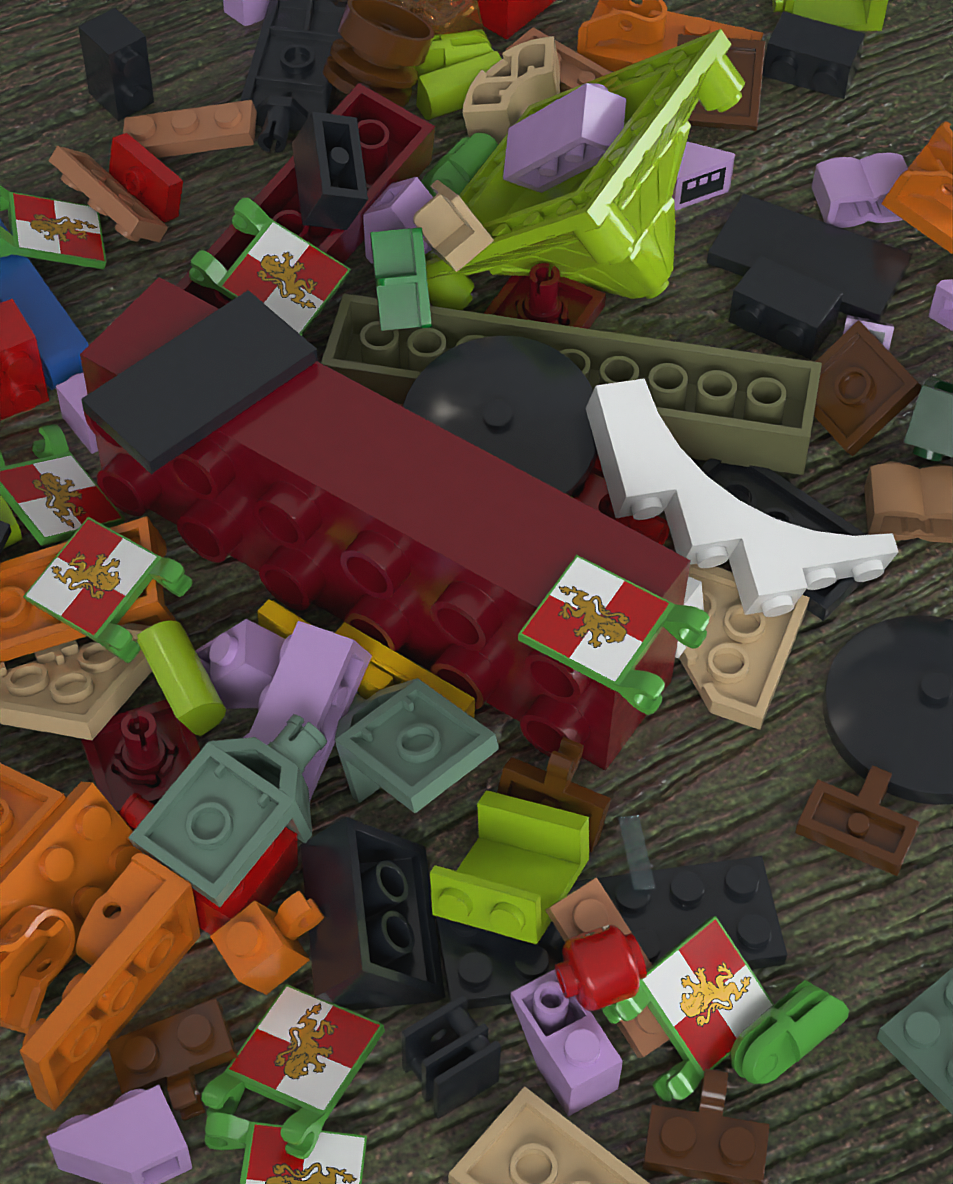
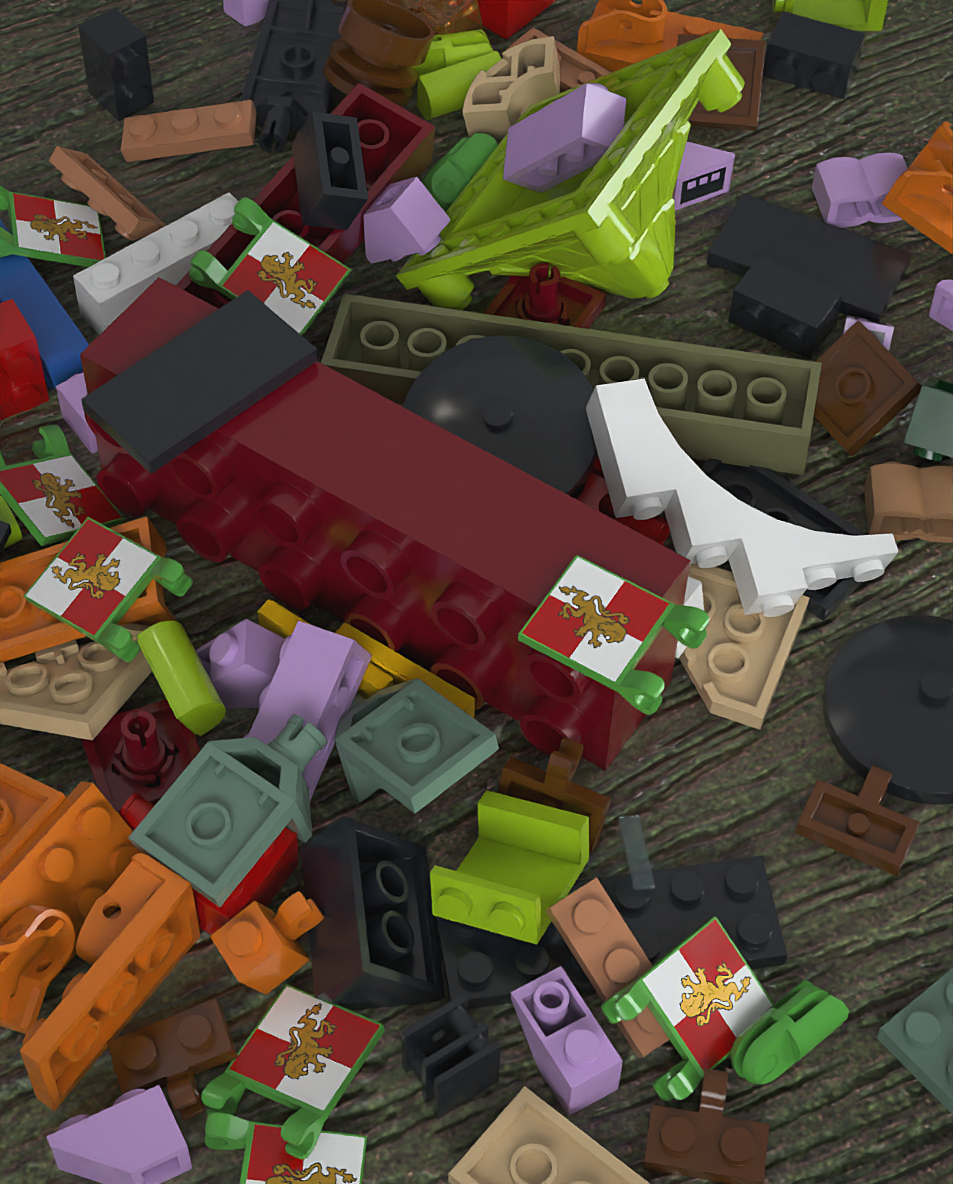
red plate [109,133,183,222] -> none
green panel [370,227,432,331] -> none
tan panel [413,180,494,272] -> none
red head [555,925,647,1011] -> none
none -> white brick [73,192,238,335]

